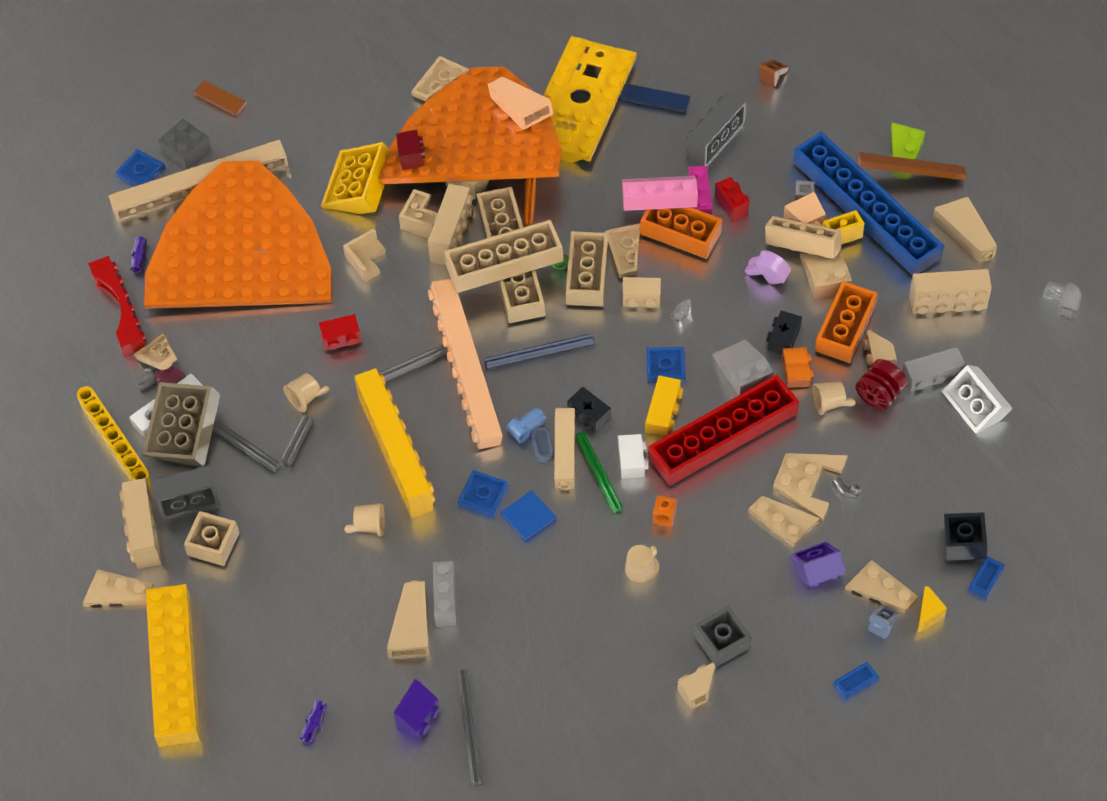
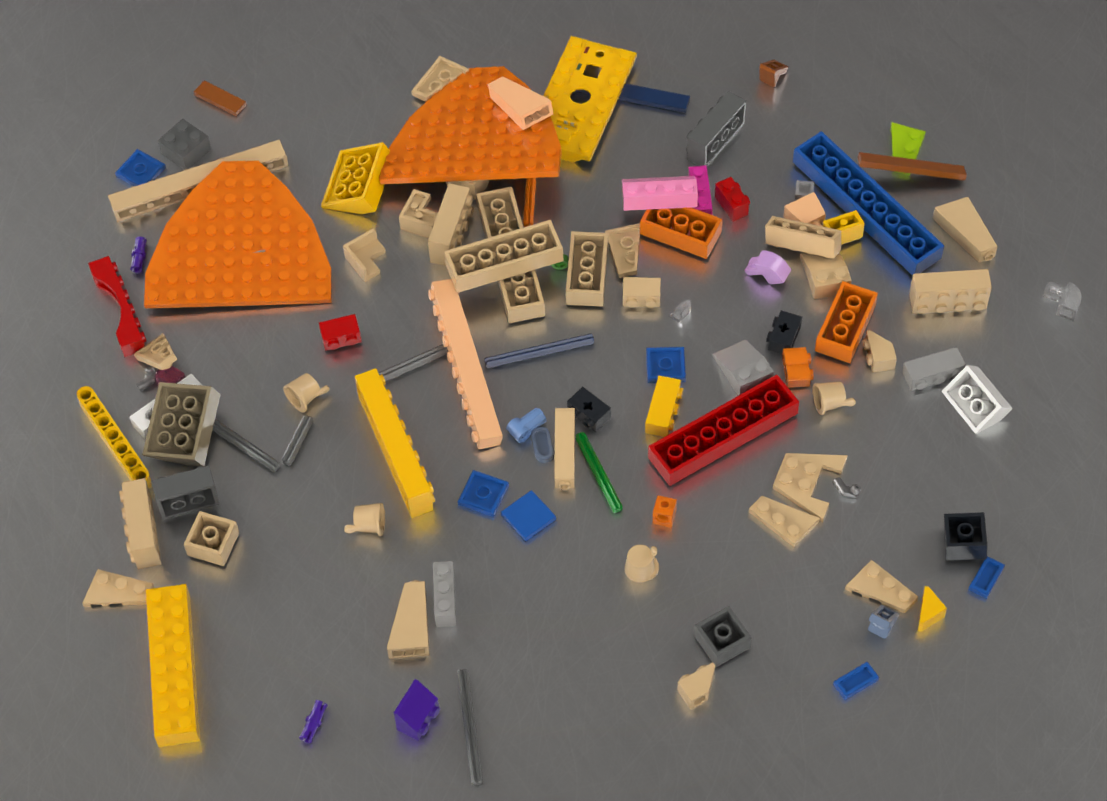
dark red brick [396,129,426,170] -> none
white brick [618,434,648,479] -> none
slope [790,541,846,587] -> none
dark red wheel [855,359,907,411] -> none

